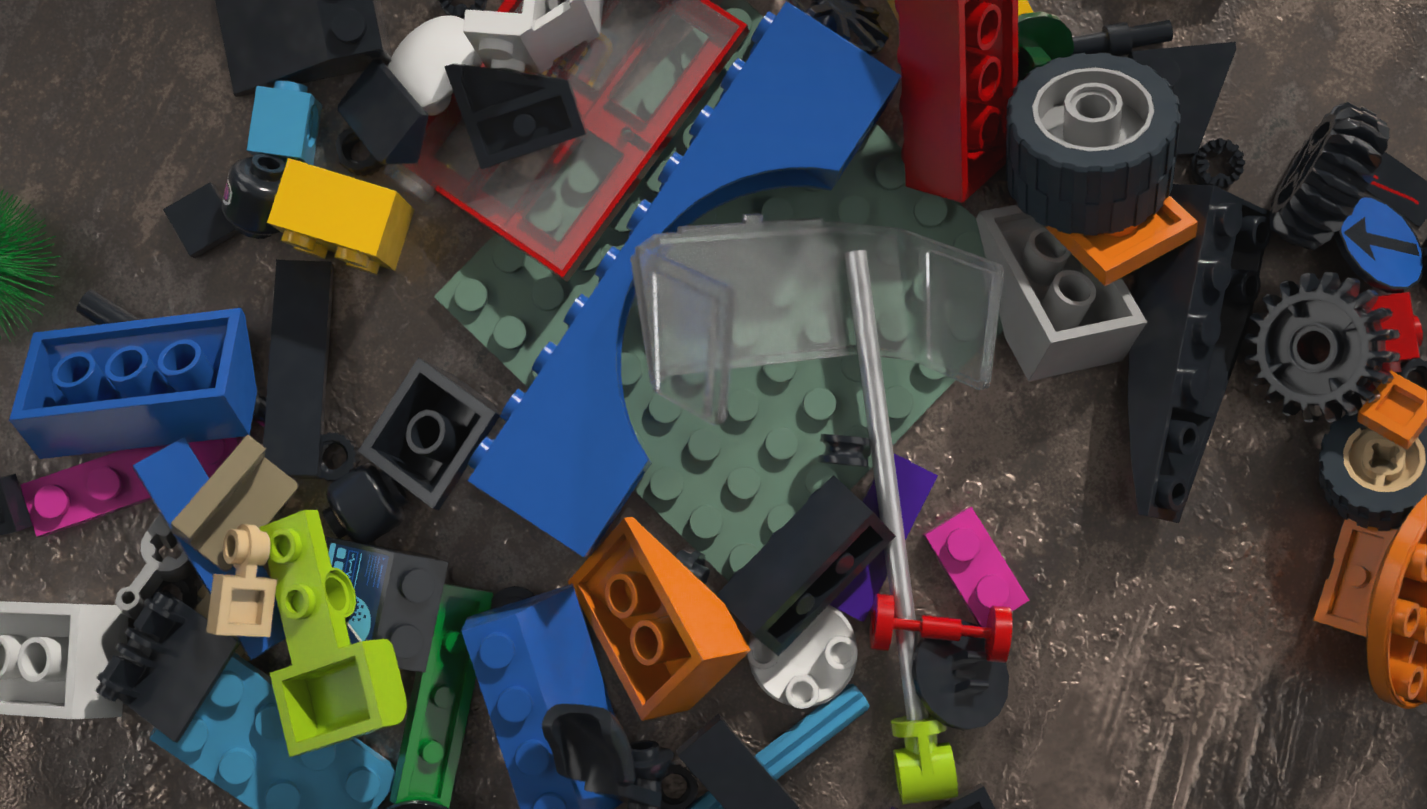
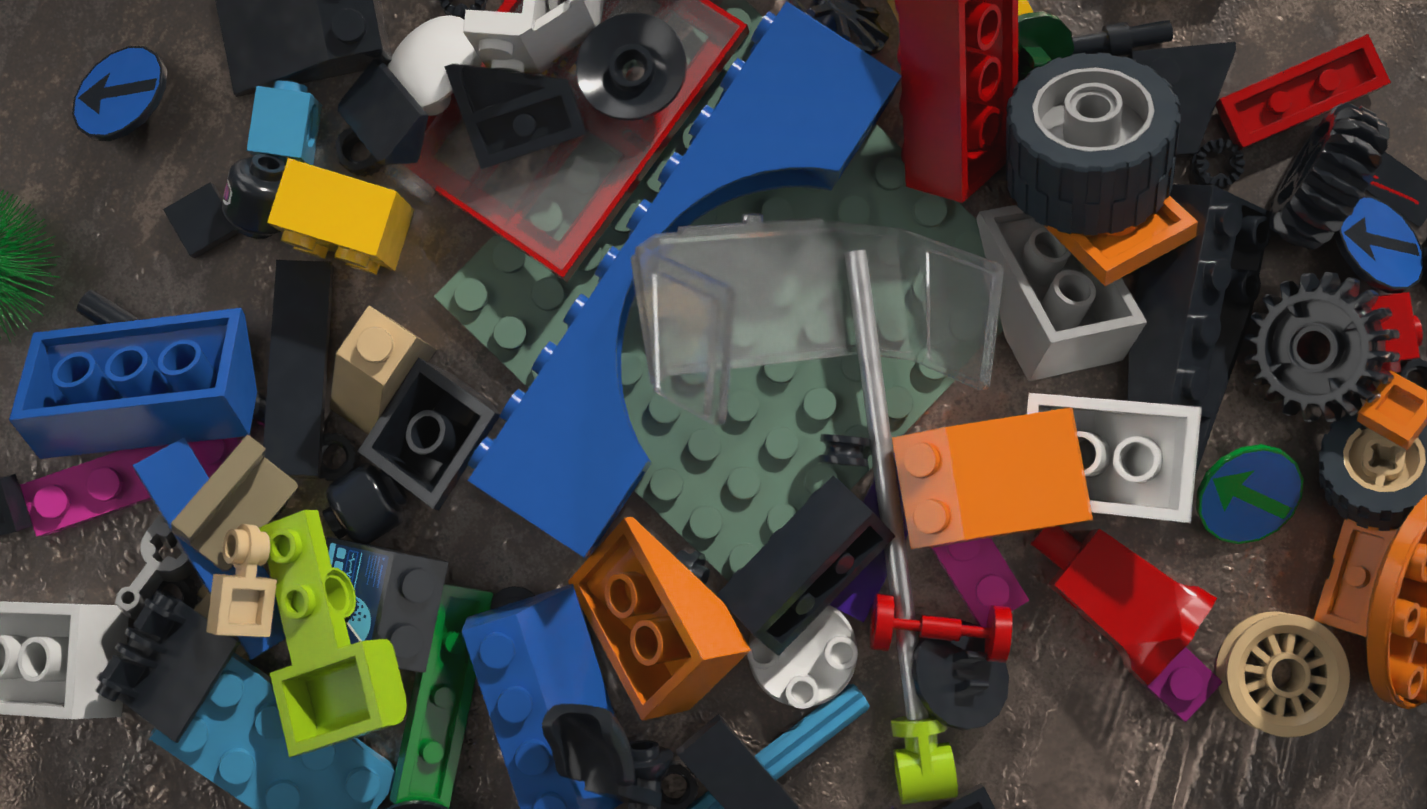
none -> blue piece [72,46,167,141]
none -> tan slope [329,306,437,434]
none -> black dish [576,12,687,121]
none -> orange slope [892,408,1093,549]
none -> white slope [1027,393,1201,523]
none -> red piece [1030,526,1217,686]
none -> magenta plate [1142,648,1223,722]
none -> blue piece [1196,444,1304,544]
none -> red plate [1215,34,1391,151]
none -> tan wheel [1215,612,1350,737]

